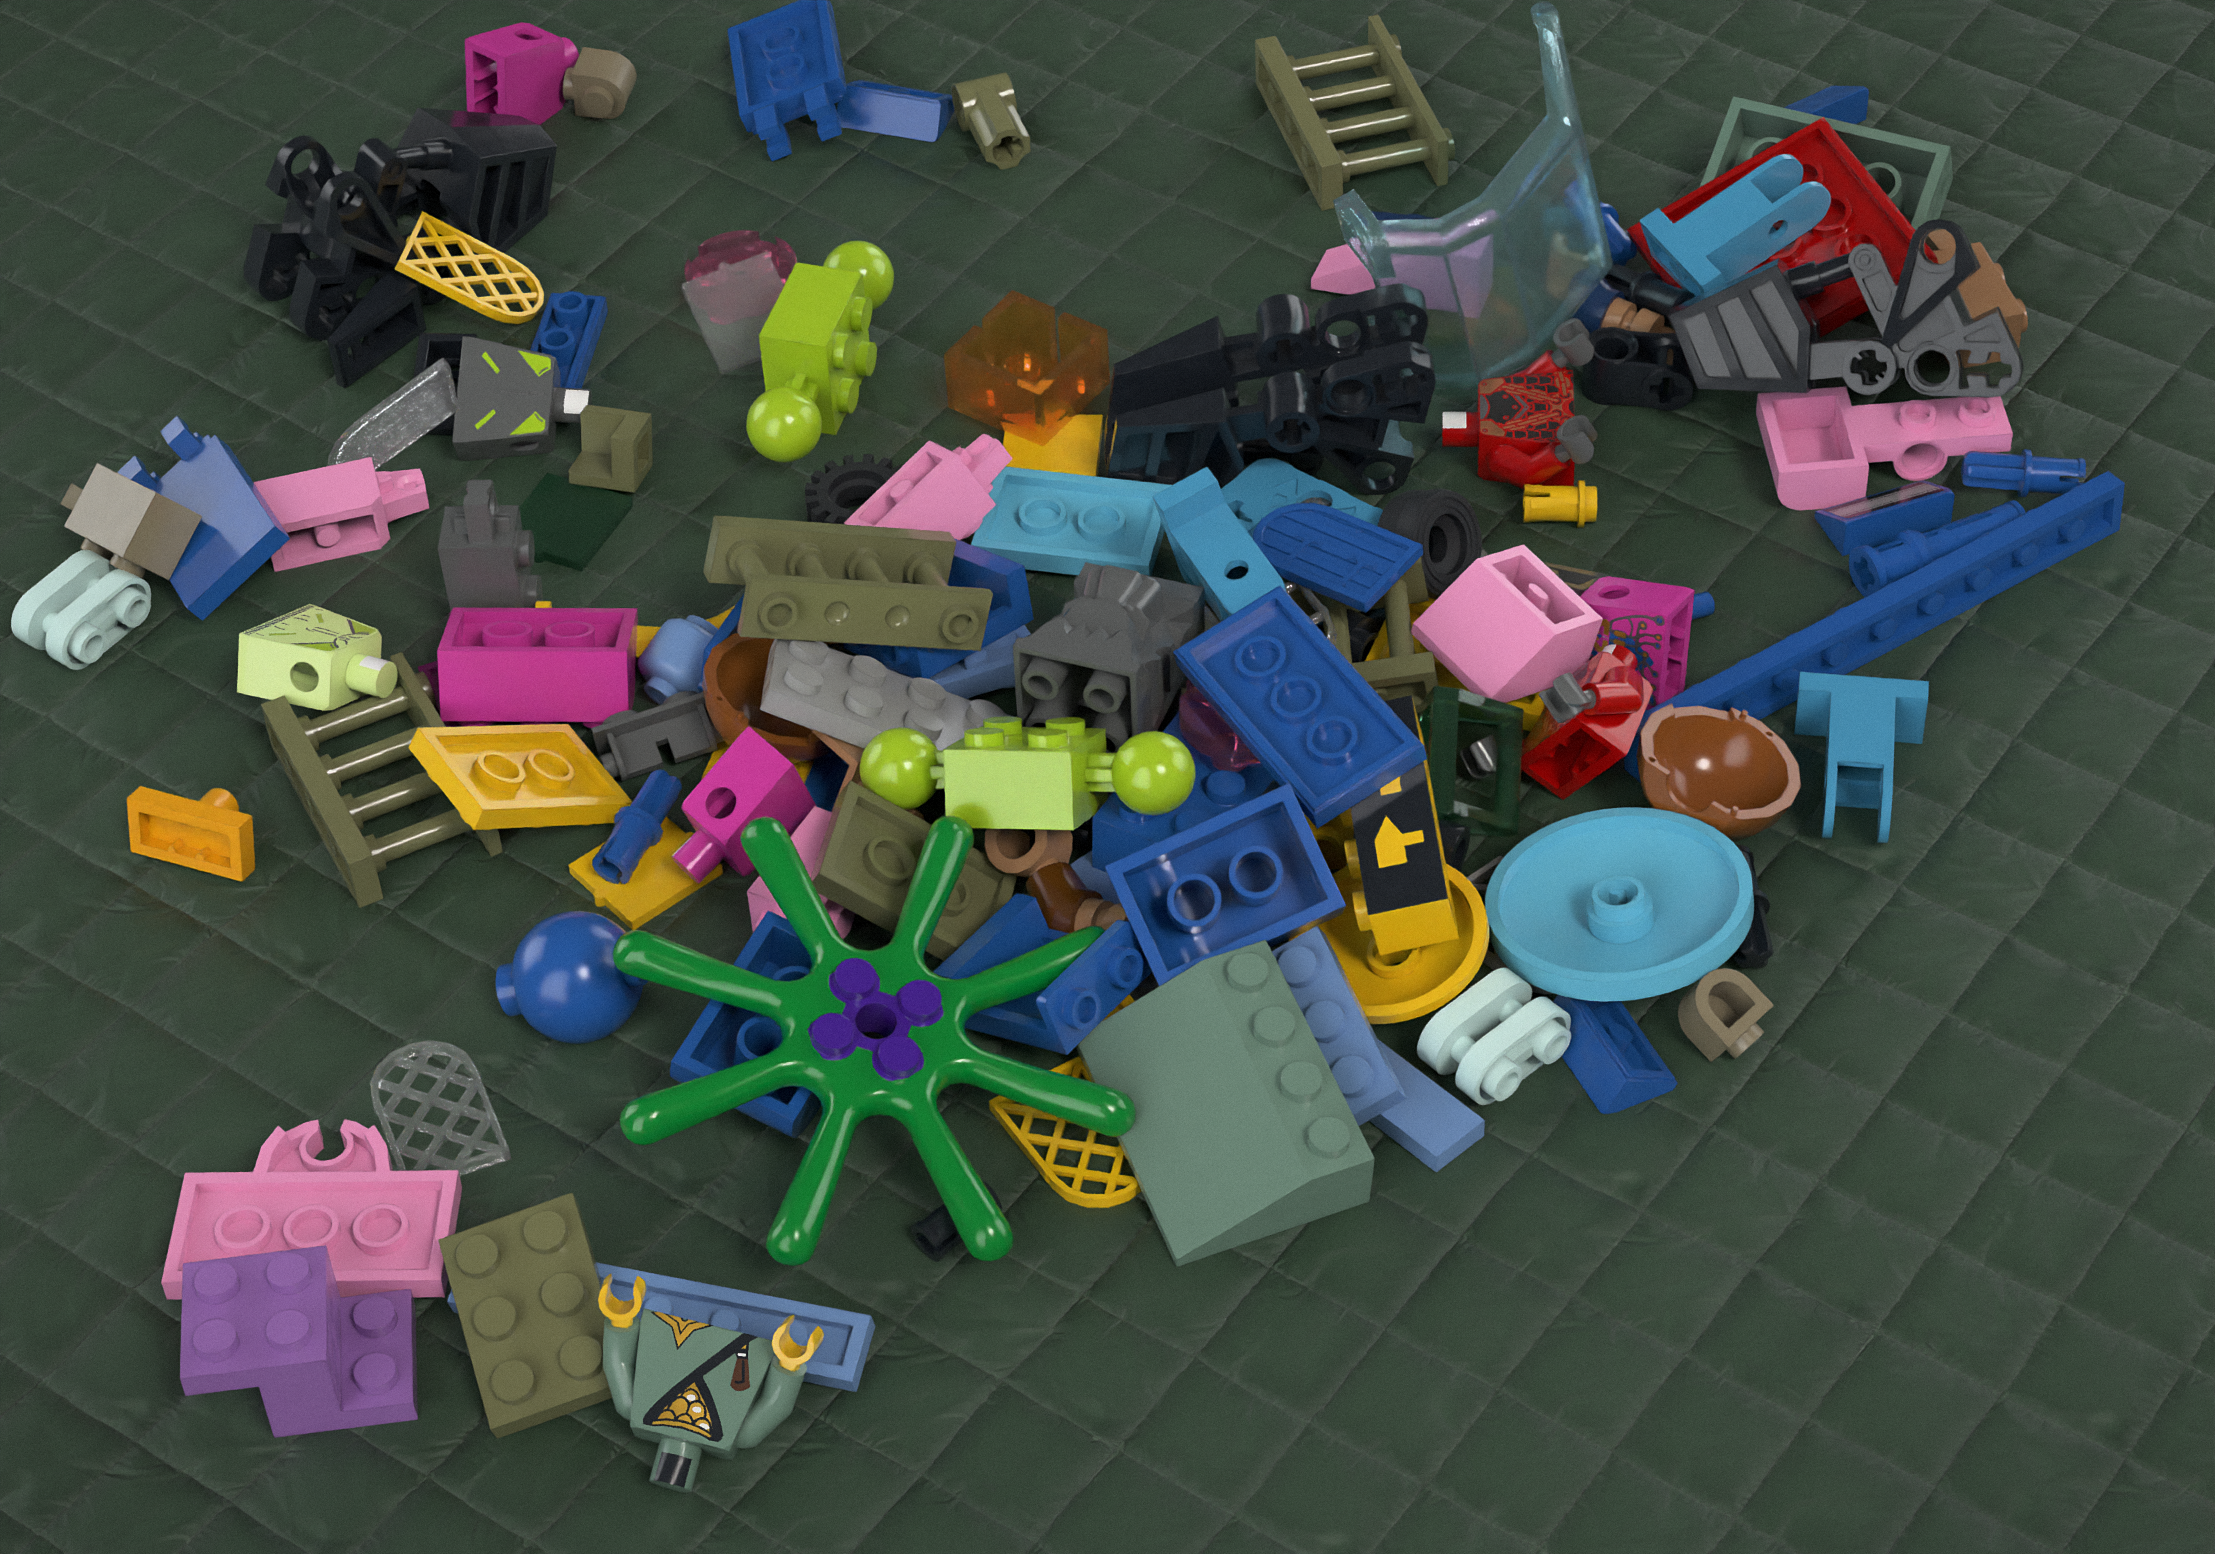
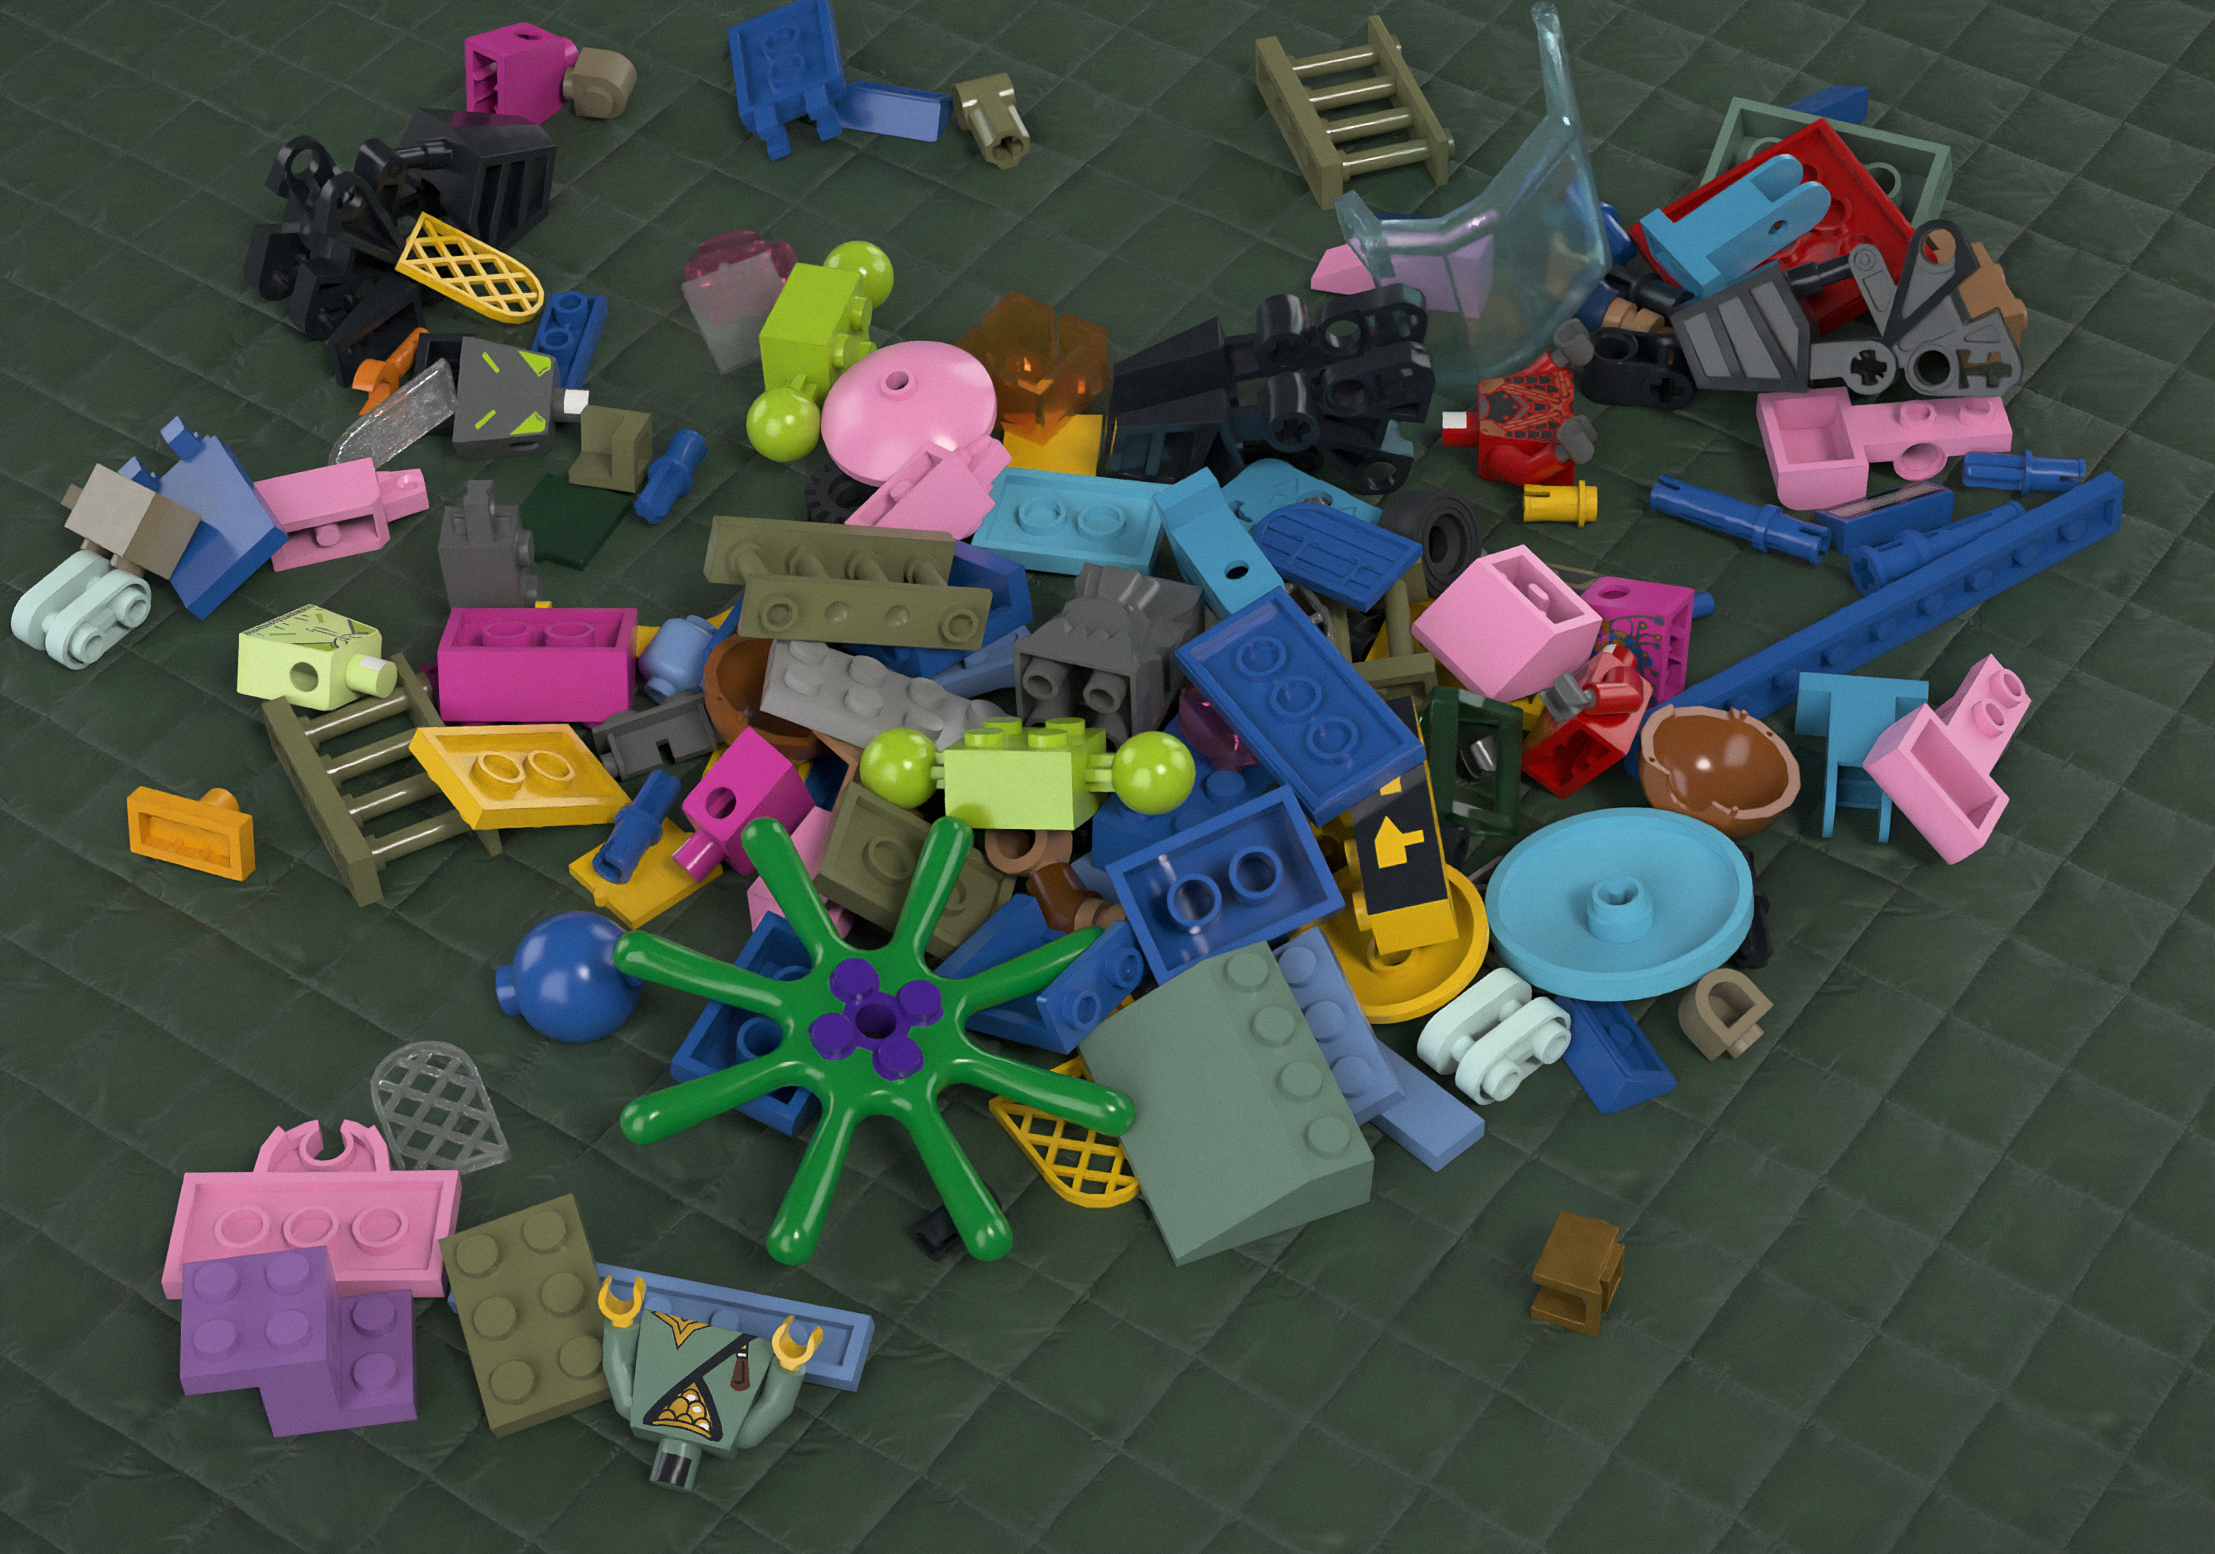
none -> orange piece [352,327,430,420]
none -> blue axle [634,429,708,525]
none -> bright pink dish [821,341,997,487]
none -> pearl gold window [1530,1210,1625,1338]
none -> blue pin [1649,474,1832,566]
none -> bright pink plate [1862,654,2032,865]

